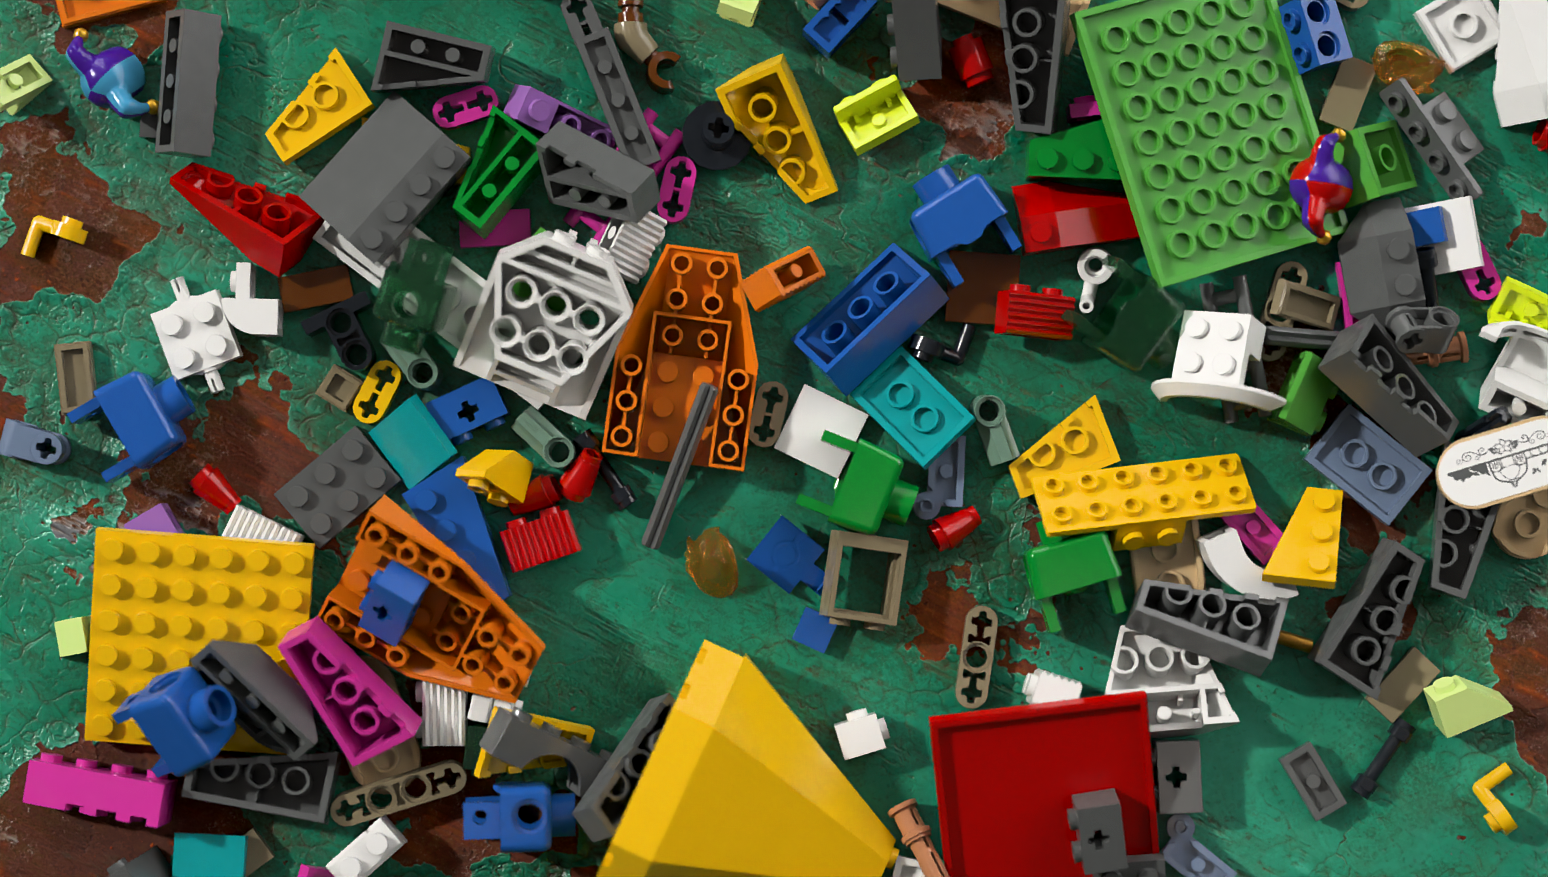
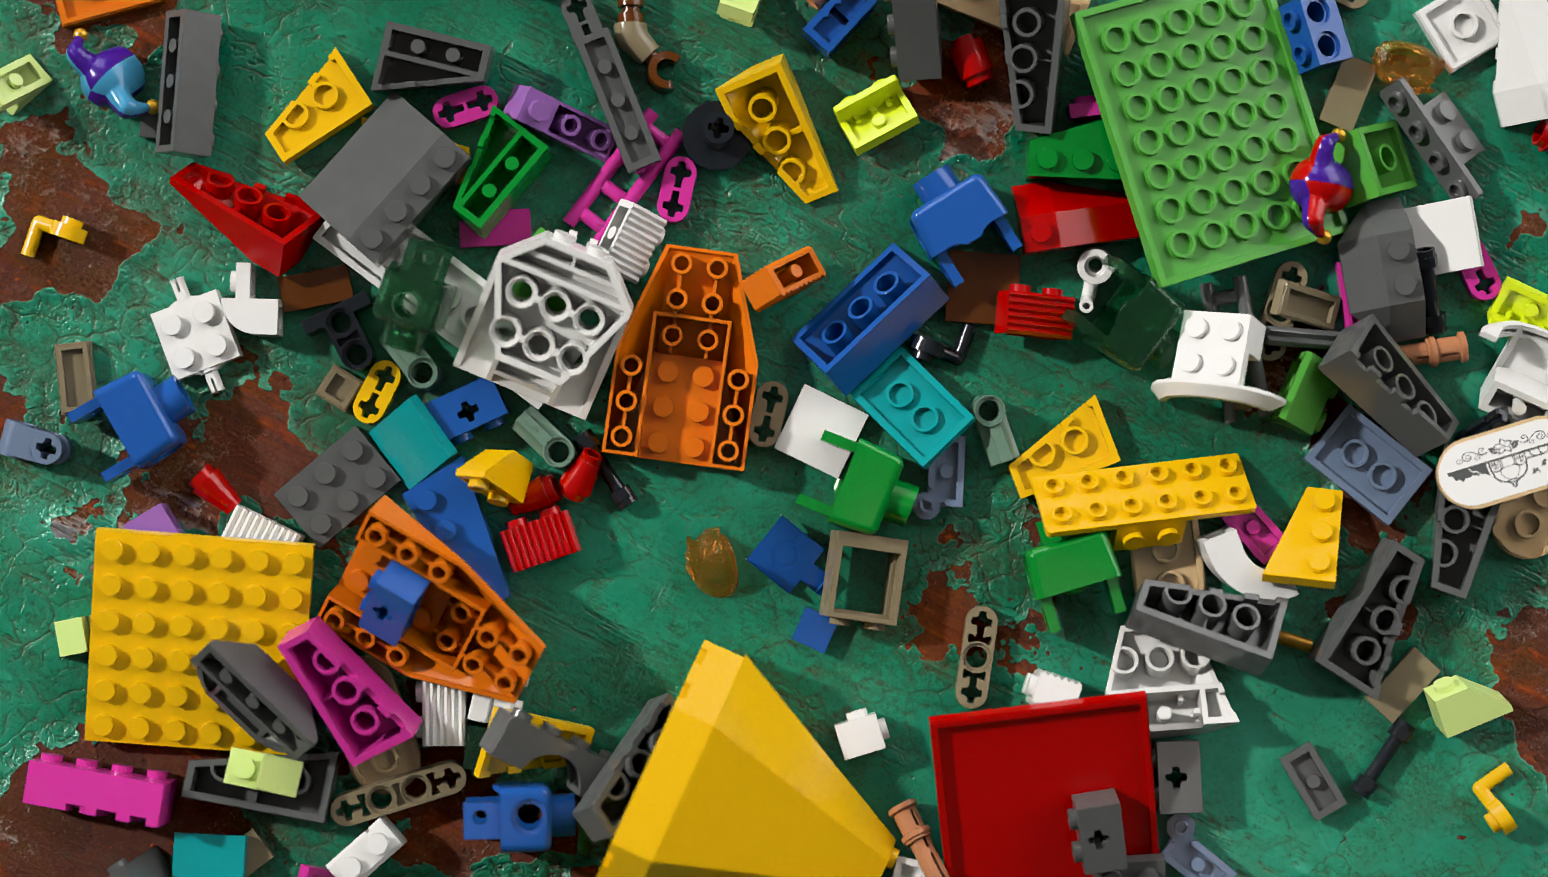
blue piece [112,666,237,778] -> none
dark grey wedge [536,121,661,224] -> none
dark grey axle [642,382,719,550] -> none
red cone [927,505,982,552] -> none
dark grey piece [1384,306,1460,354] -> none
blue tile [1406,206,1448,248] -> none
none -> yellowish green slope [223,747,304,798]

